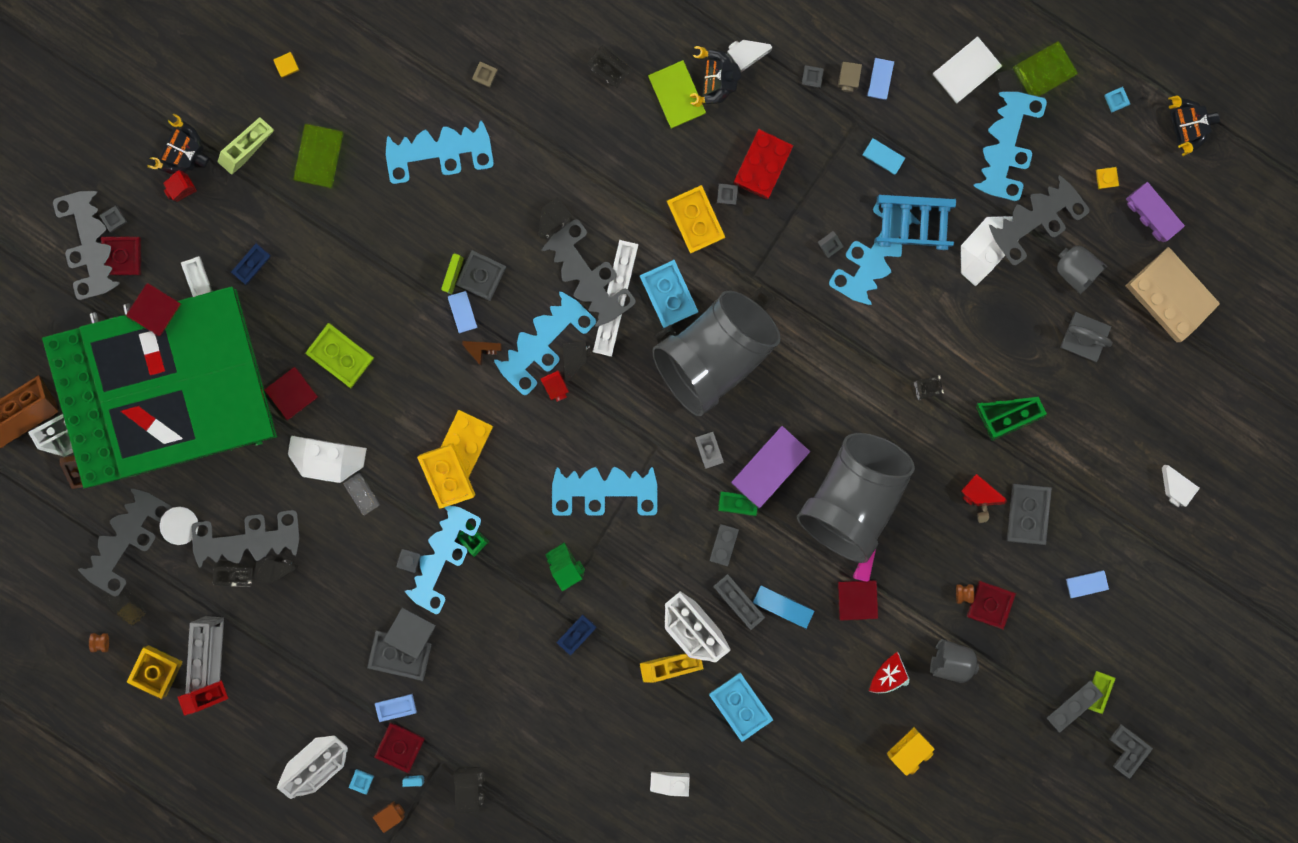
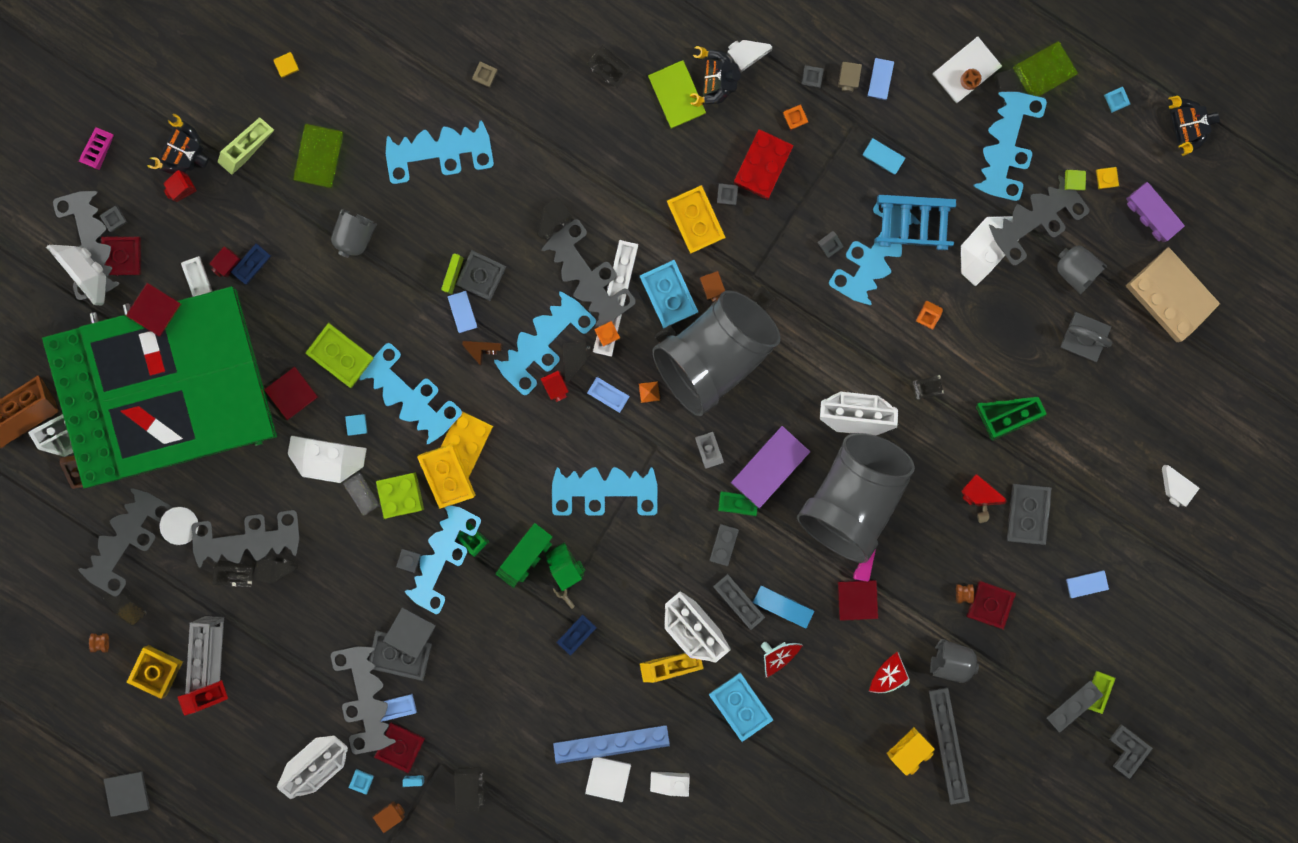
none -> white wedge [46,245,106,306]
none -> dark pink slope [79,127,114,170]
none -> dark grey tile [104,771,150,817]
none -> dark red brick [209,246,242,277]
none -> dark grey cylinder [331,209,377,258]
none -> dark grey piece [331,647,396,754]
none -> medium azure tile [345,414,367,436]
none -> medium azure piece [359,343,462,444]
none -> lime brick [376,472,424,519]
none -> green wedge [496,523,552,588]
none -> dark tan hand [553,588,575,609]
none -> medium blue plate [553,725,670,764]
none -> white tile [585,757,631,802]
none -> light blue tile [587,377,630,413]
none -> orange plate [594,321,620,347]
none -> orange slope [639,381,660,403]
none -> dark orange brick [700,271,725,302]
none -> red shield [761,642,803,677]
none -> orange plate [783,104,808,131]
none -> white wedge [820,392,898,436]
none -> orange slope [916,301,943,330]
none -> dark grey plate [929,687,970,805]
none -> dark orange wheel [960,69,982,90]
none -> lime tile [1065,170,1086,191]

